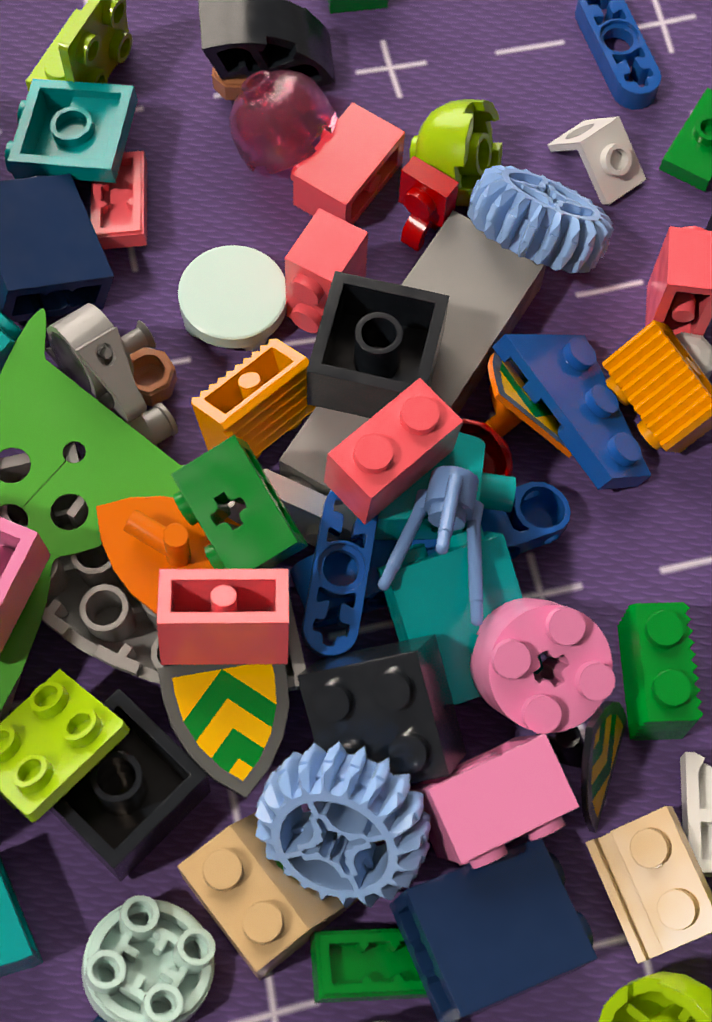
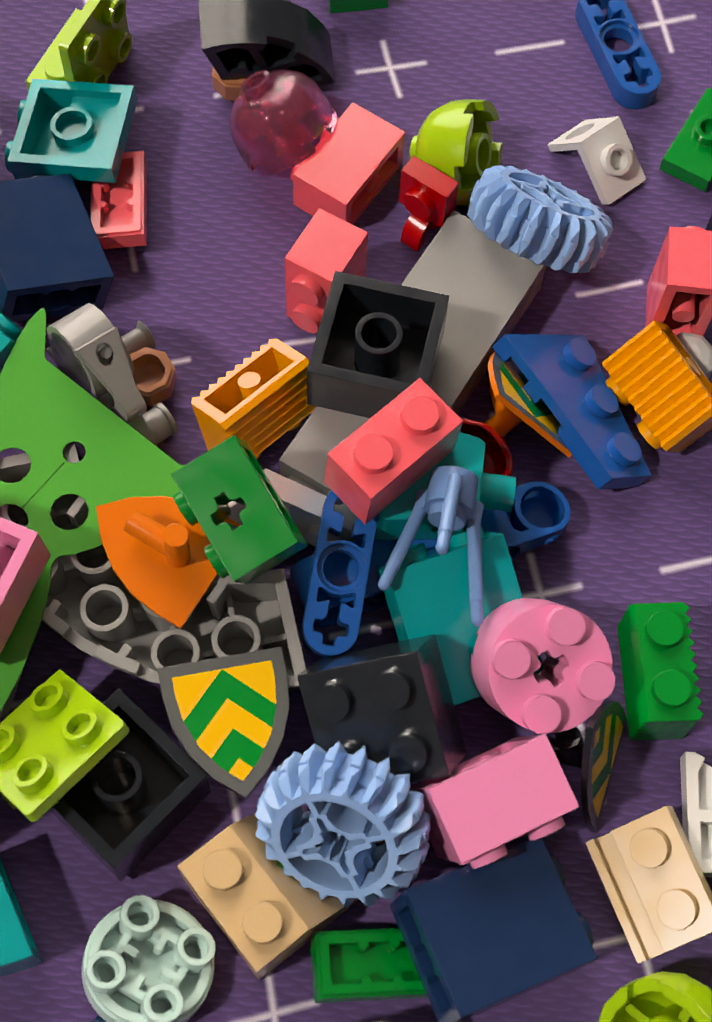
coral brick [157,569,289,665] -> none
light aqua tile [178,245,287,351] -> none

